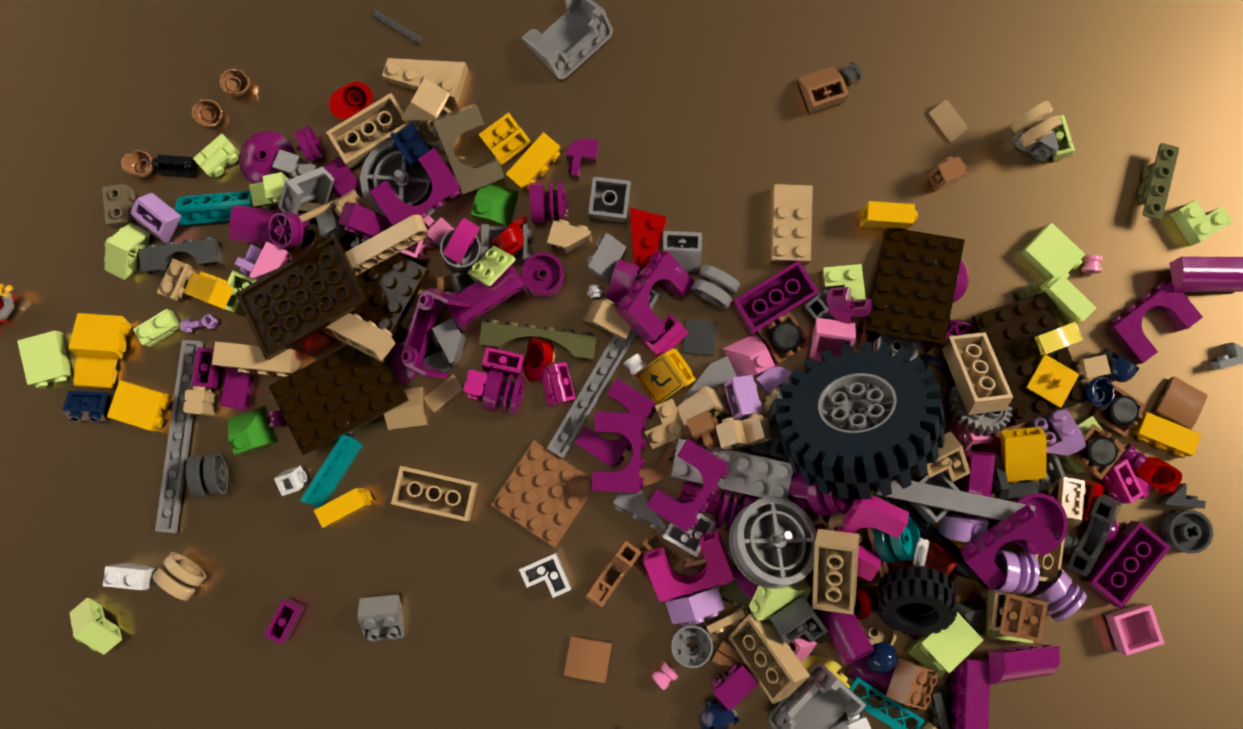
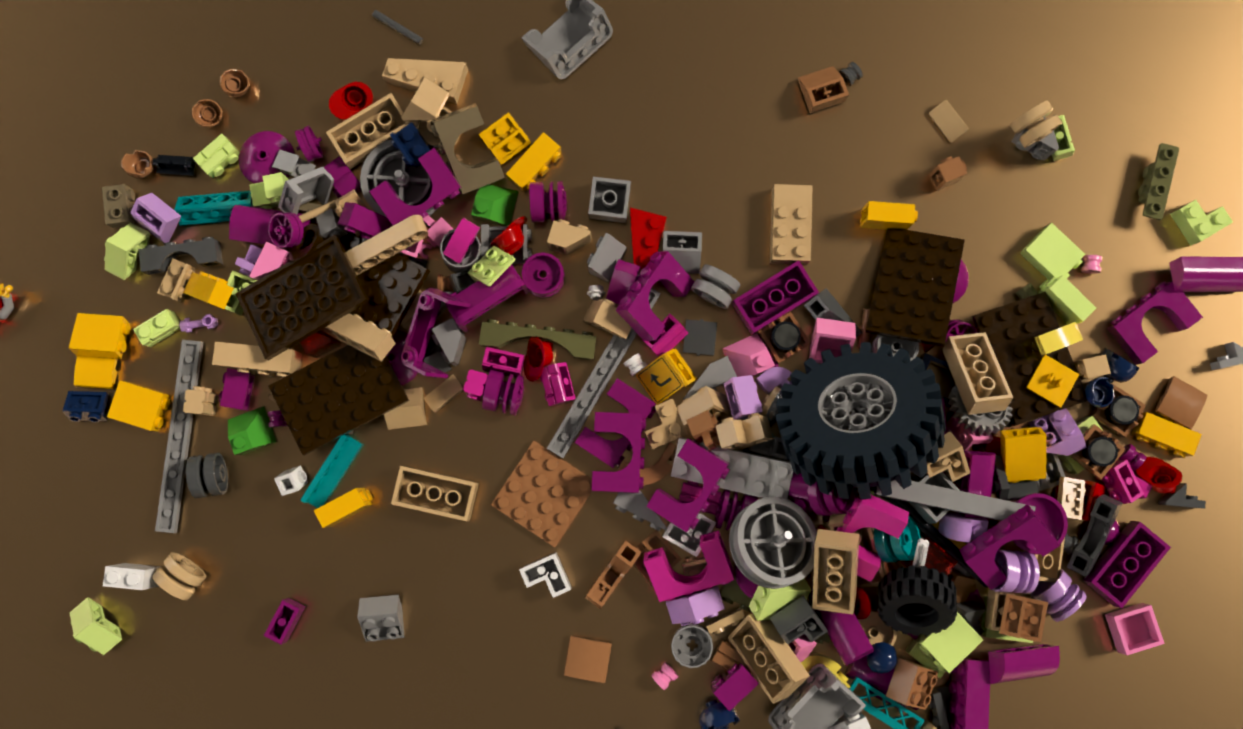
yellowish green brick [17,331,73,388] -> none
magenta brick [192,347,222,389] -> none
magenta brick [566,139,599,180] -> none
yellowish green brick [820,264,866,300] -> none
magenta brick [826,287,872,323] -> none
dark grey wheel [1158,510,1213,554] -> none

